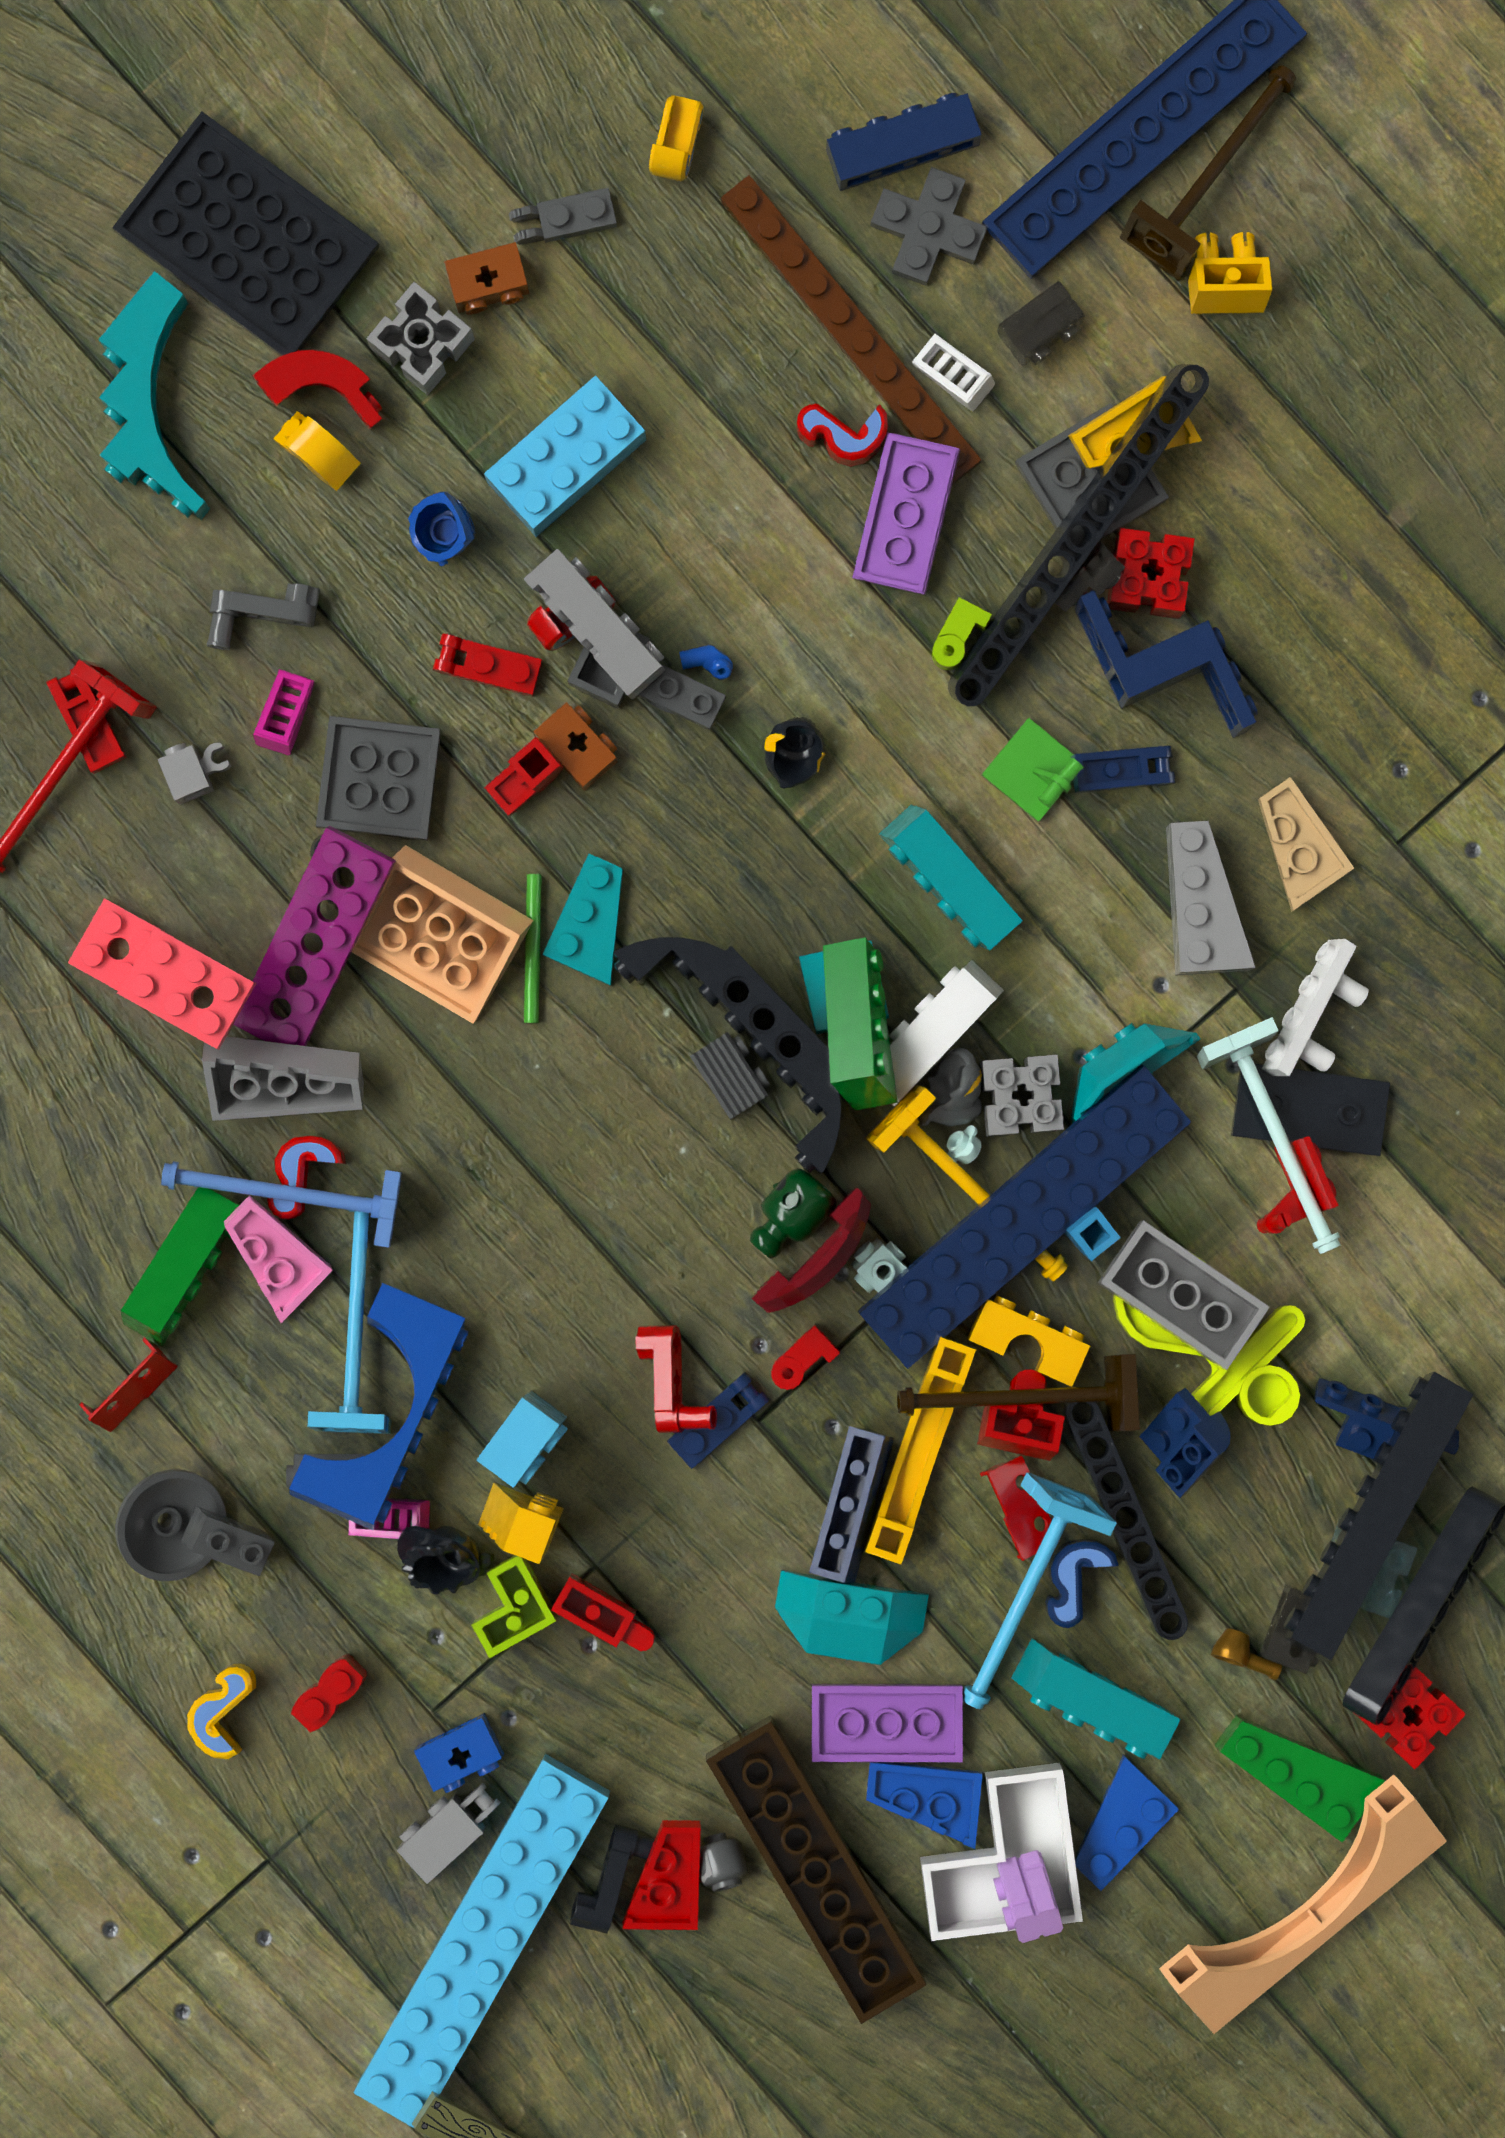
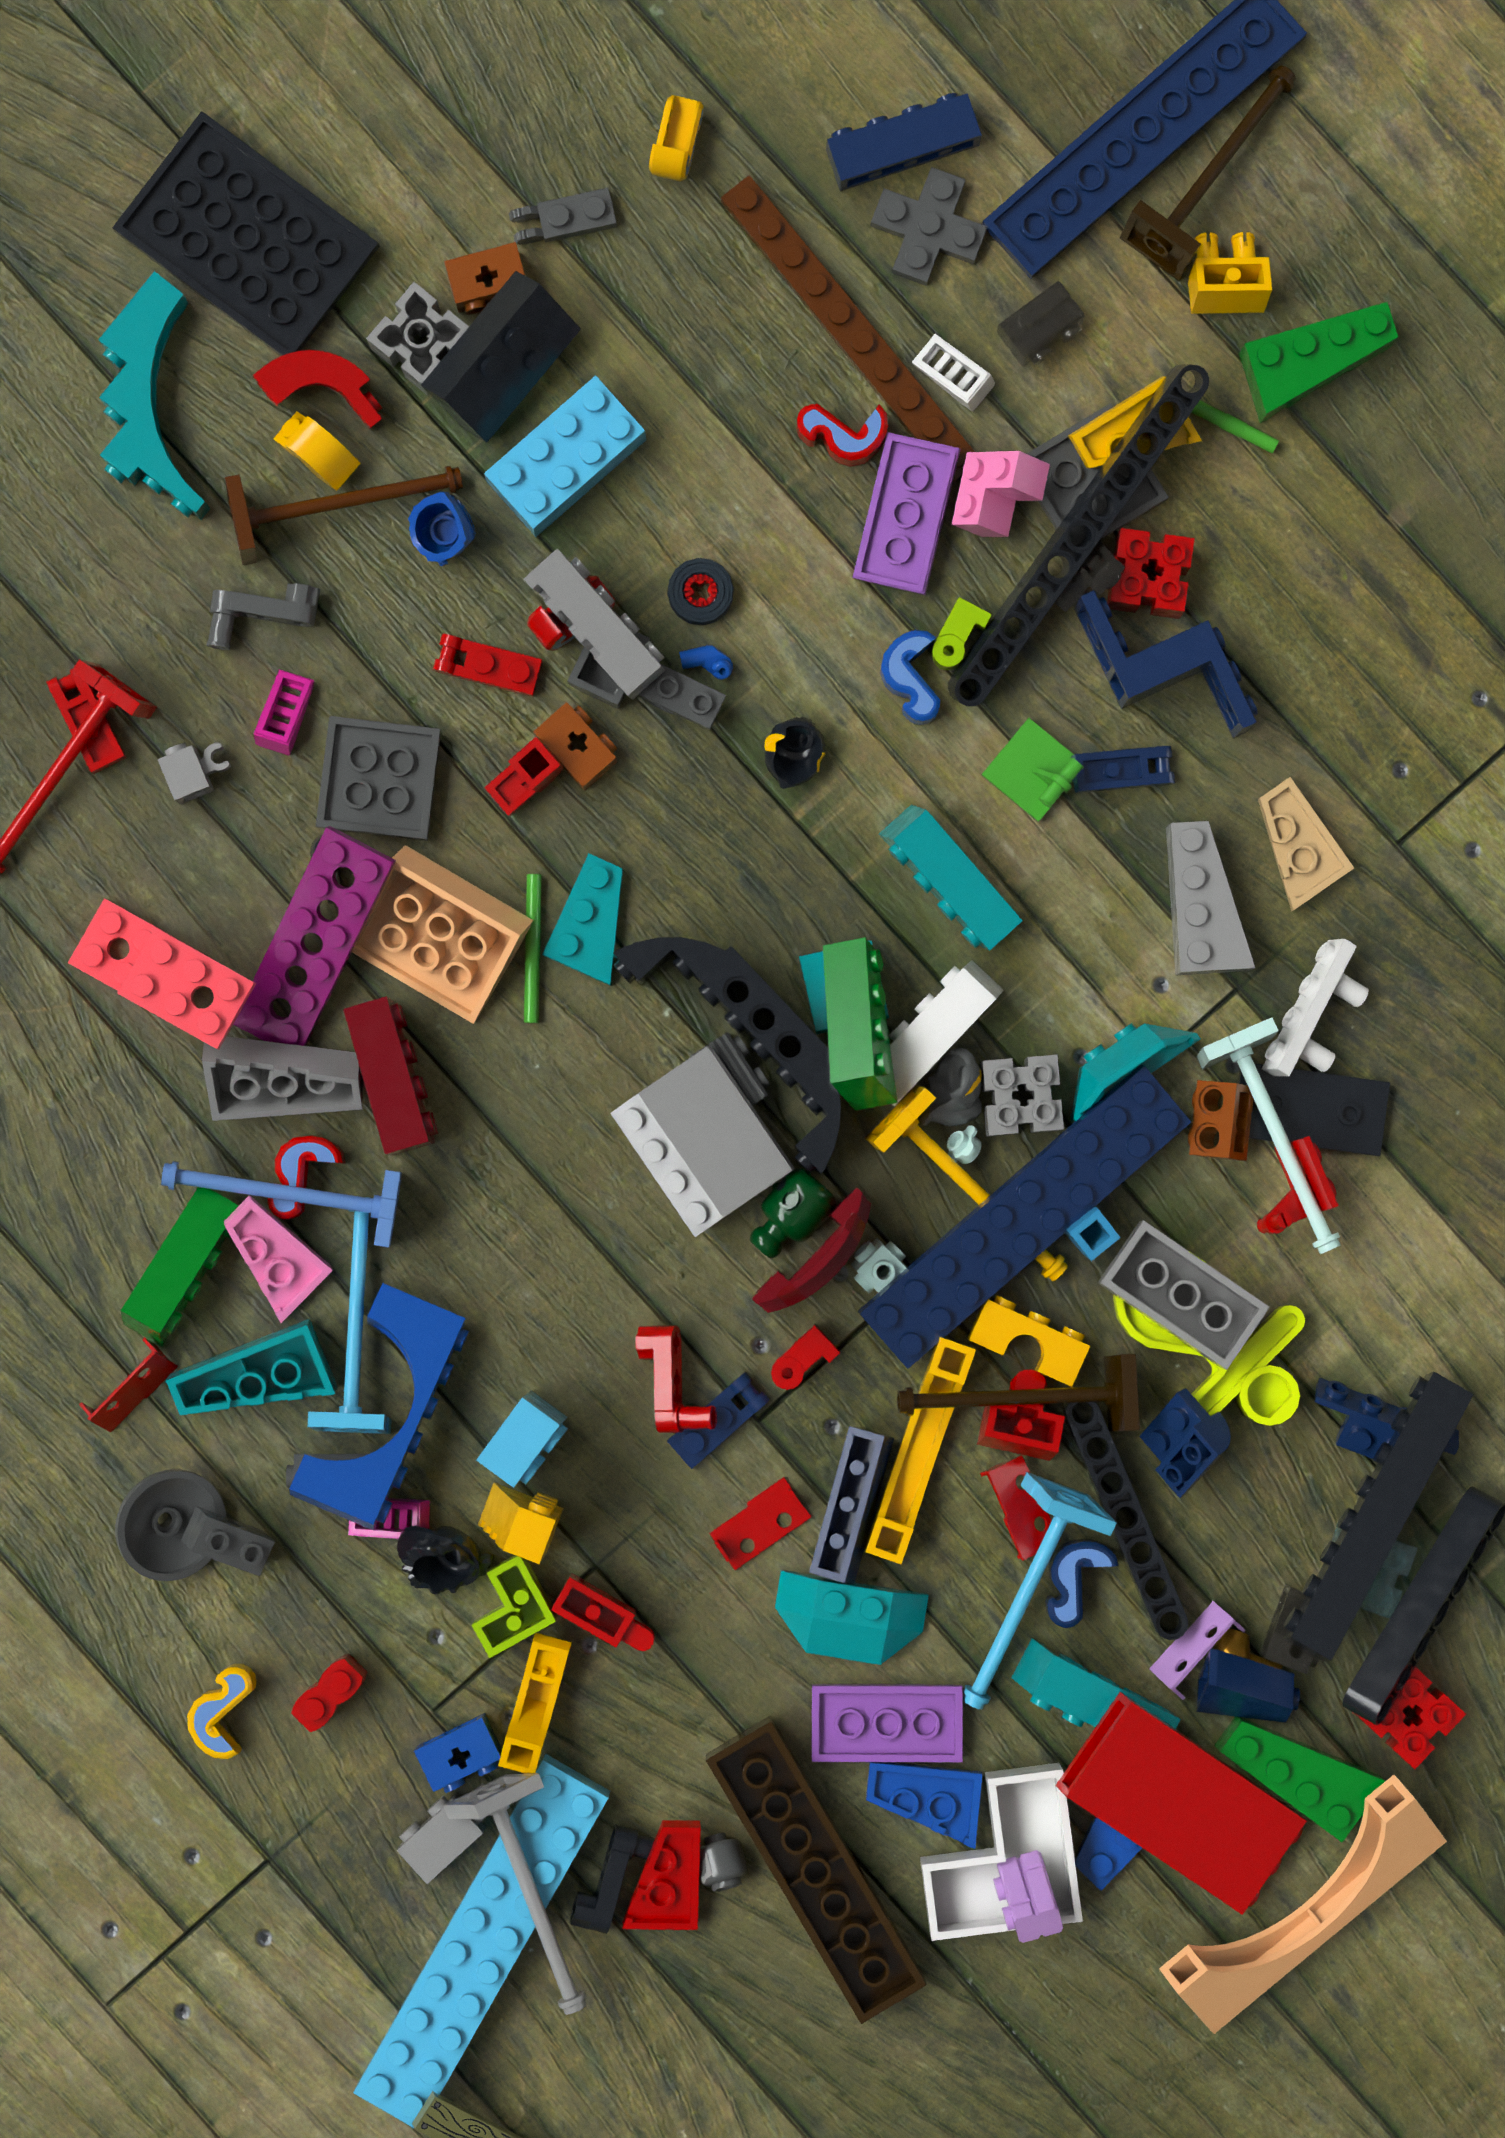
none -> teal wedge [166,1318,338,1415]
none -> reddish brown tile [225,466,463,565]
none -> dark red brick [343,996,439,1156]
none -> black brick [421,271,581,443]
none -> light grey tile [443,1773,586,2015]
none -> yellow arch [498,1633,572,1773]
none -> light grey slope [610,1045,795,1237]
none -> black bush [667,558,734,625]
none -> red piece [709,1477,811,1570]
none -> blue animal [880,630,941,725]
none -> bright pink brick [952,451,1050,537]
none -> red brick [1055,1692,1307,1915]
none -> lavender piece [1149,1601,1245,1700]
none -> dark orange brick [1188,1080,1253,1161]
none -> bright green piece [1191,400,1279,454]
none -> dark blue slope [1196,1649,1300,1723]
none -> green wedge [1239,302,1398,424]

